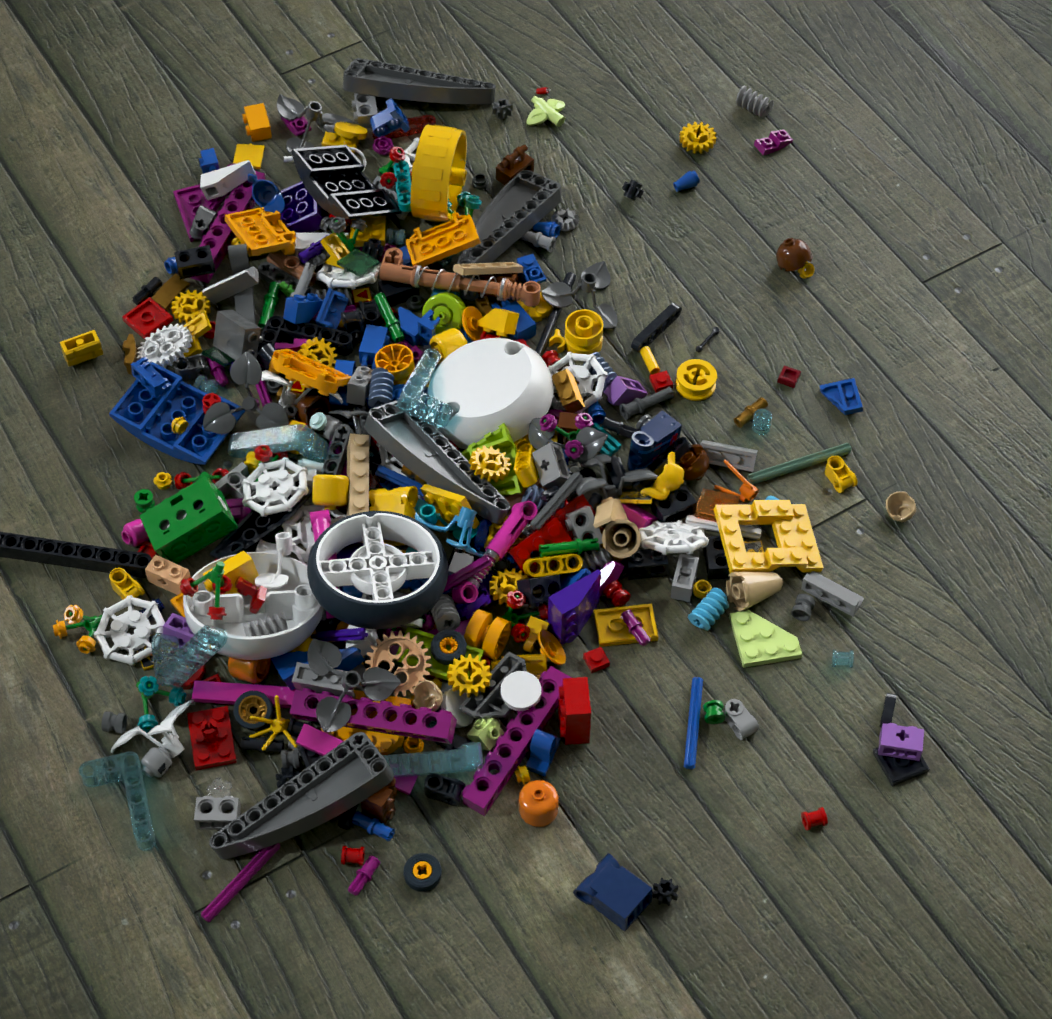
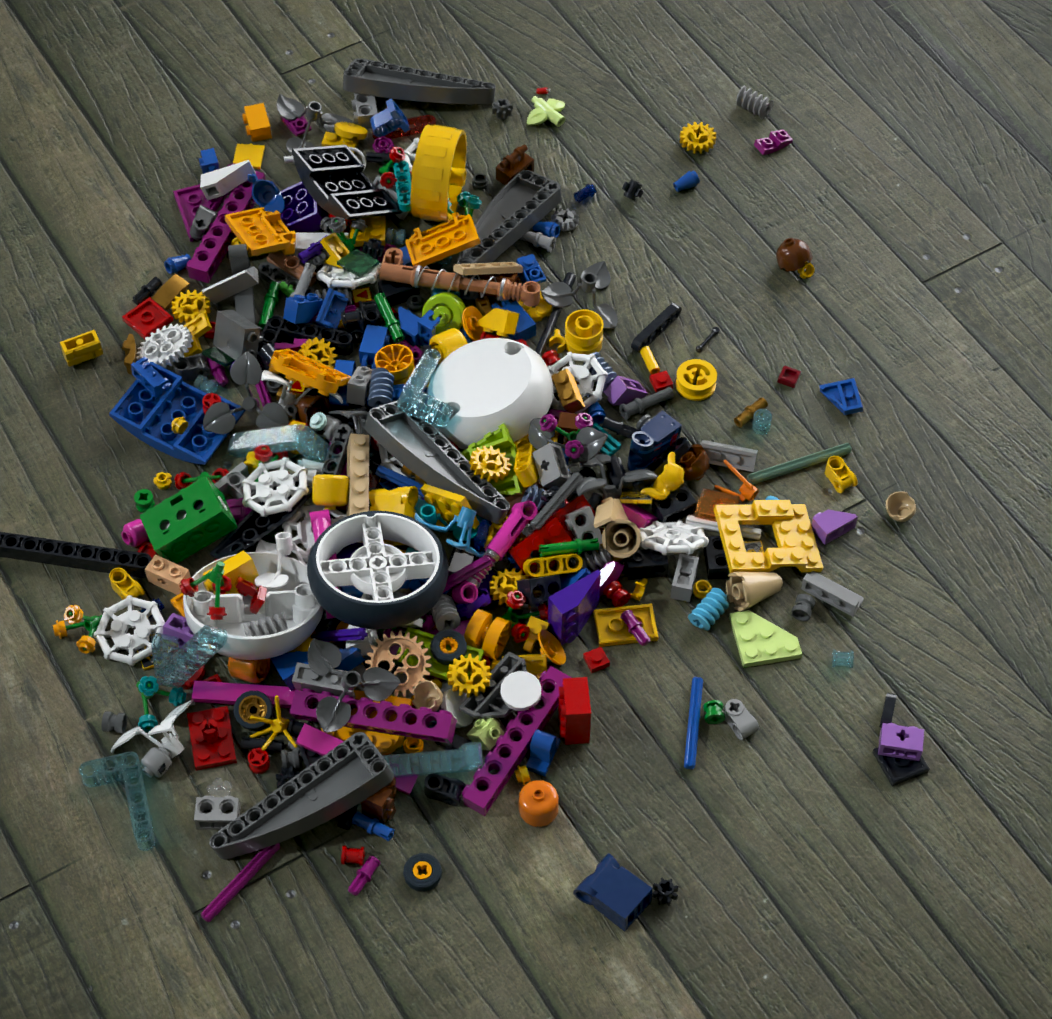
black brick [174,245,215,279] -> none
red bush [801,807,828,831] -> none
none -> red wheel [248,748,270,774]
none -> black axle [366,152,395,165]
none -> clear blue pin [573,184,596,203]
none -> yellow piece [630,578,648,601]
none -> medium lavender slope [811,509,858,545]

